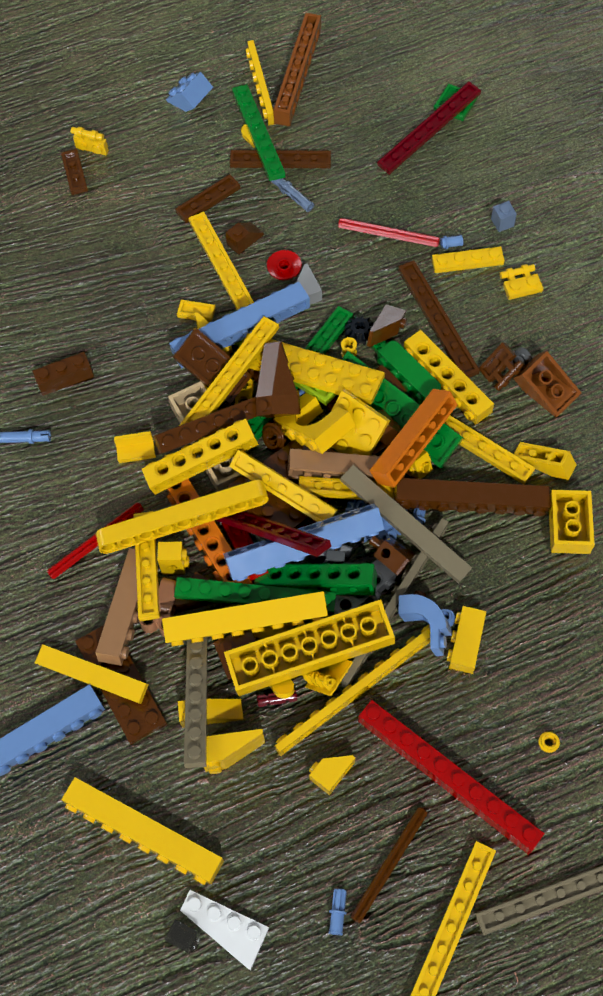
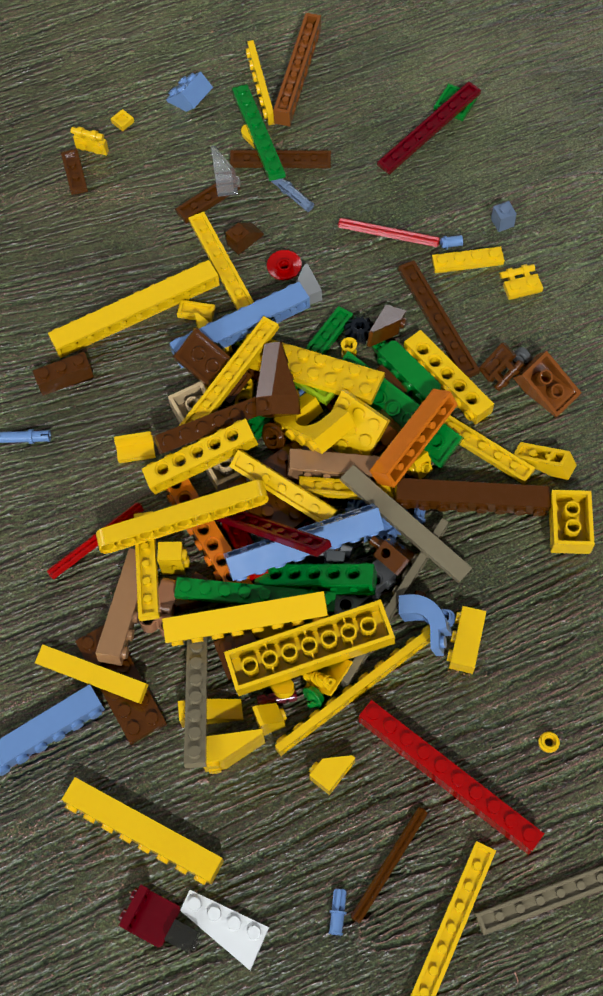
none -> yellow brick [48,260,220,358]
none -> yellow plate [110,109,134,132]
none -> dark red bracket [118,884,181,948]
none -> clear slope [211,145,241,197]
none -> yellow slope [252,703,287,736]
none -> green hat [303,686,324,708]

